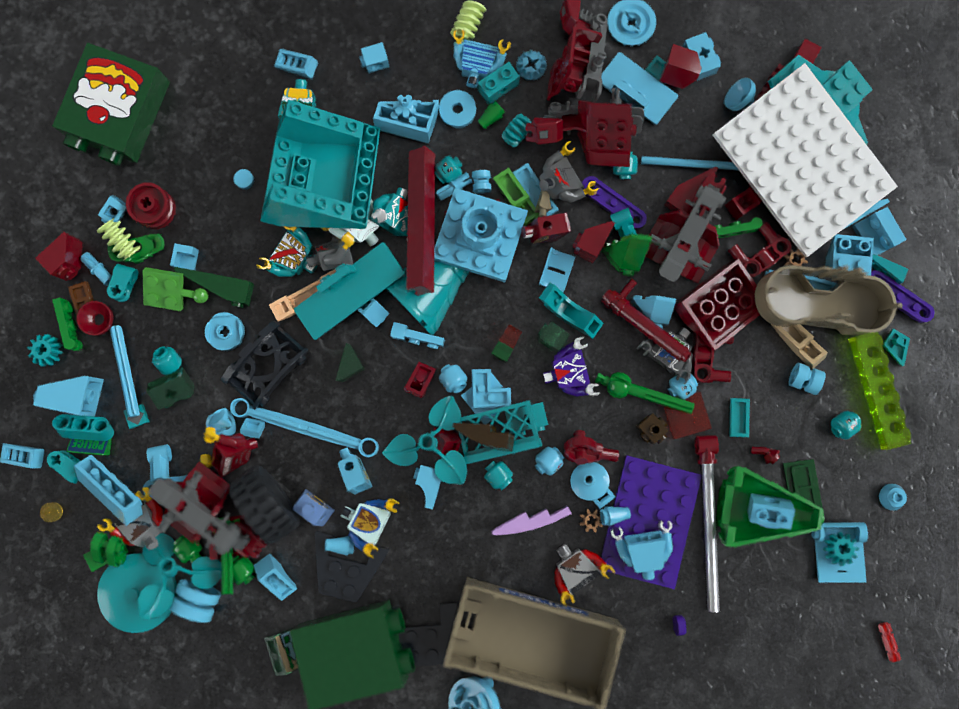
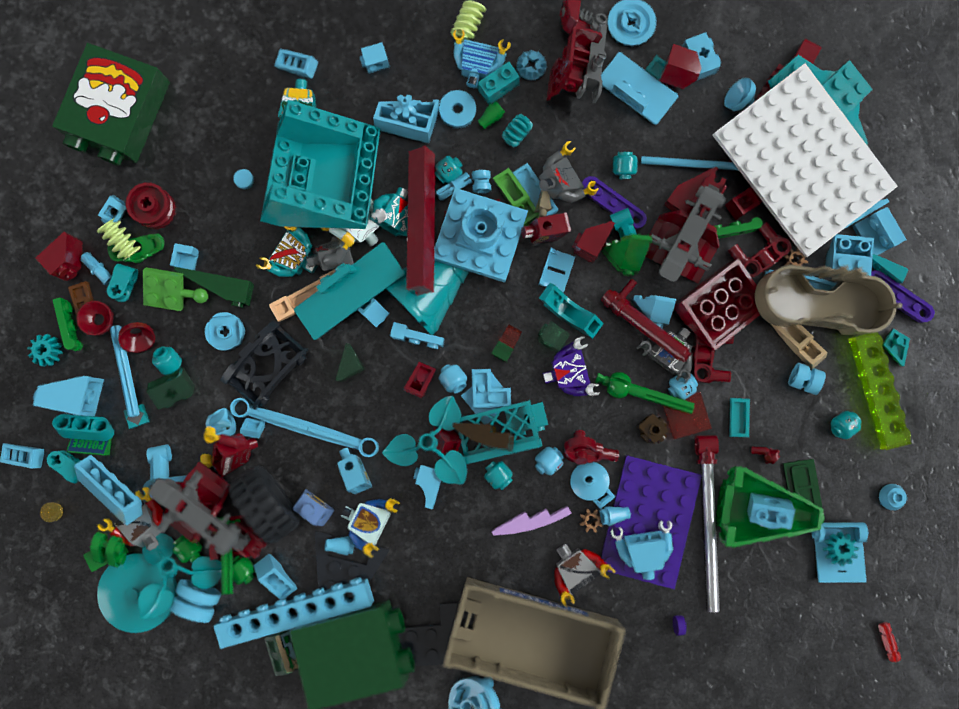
dark red piece [525,88,644,167] -> none
none -> dark red piece [118,322,155,353]
none -> medium azure brick [214,577,374,649]

